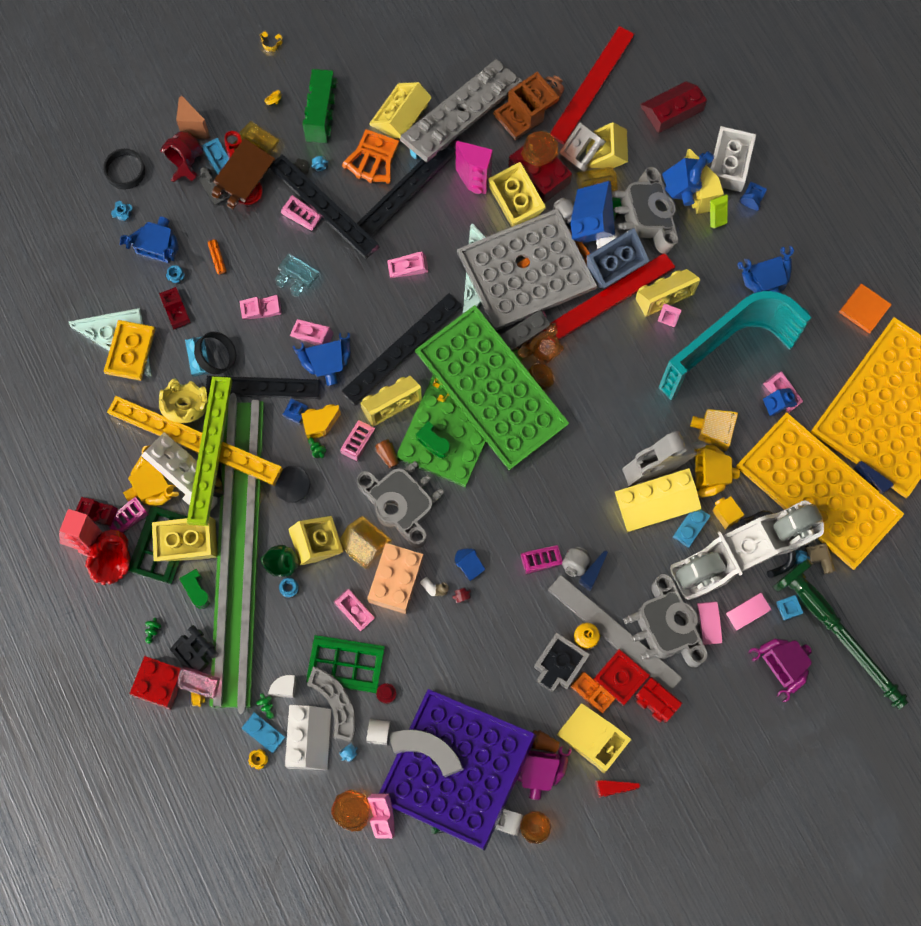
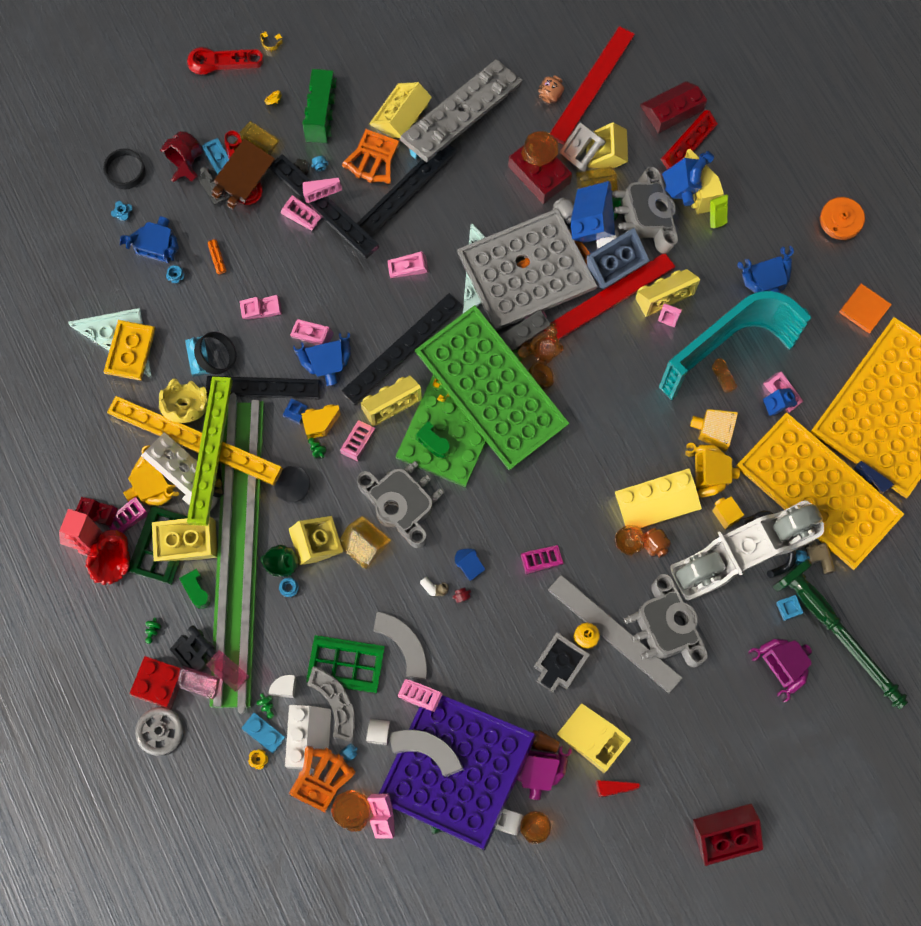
dark red slope [159,287,191,330] -> none
nougat slope [176,96,210,140] -> none
yellow plate [191,687,205,707] -> none
clear light blue plate [275,253,319,297] -> none
bright pink slope [333,589,375,631] -> none
light nougat brick [368,543,424,614] -> none
dark orange cone [375,439,399,469] -> none
dark red plate [376,683,396,704] -> none
dark pink slope [456,141,493,194] -> none
light yellow slope [488,162,546,227] -> none
dark orange bracket [494,72,560,141] -> none
light grey head [562,547,591,577] -> none
orange slope [570,671,615,714] -> none
dark blue slope [579,551,608,592] -> none
red plate [593,649,650,706] -> none
light grey piece [622,431,706,487] -> none
red brick [635,677,682,723] -> none
dark azure plate [673,509,711,548] -> none
bright pink slope [697,601,722,645] -> none
white slope [710,126,756,192] -> none
bright pink slope [726,592,772,630] -> none
blue tile [739,182,767,210] -> none
none -> light grey plate [135,707,184,756]
none -> red beam [187,47,264,75]
none -> clear pink plate [206,650,249,692]
none -> orange plate [289,746,356,813]
none -> bright pink slope [303,178,342,203]
none -> light grey tile [373,612,427,680]
none -> bright pink slope [398,679,443,712]
none -> clear orange hair [614,525,646,556]
none -> dark orange head [642,528,671,558]
none -> red plate [661,110,717,170]
none -> dark red slope [693,804,763,866]
none -> clear orange bar [712,358,737,393]
none -> orange wheel [820,197,865,240]

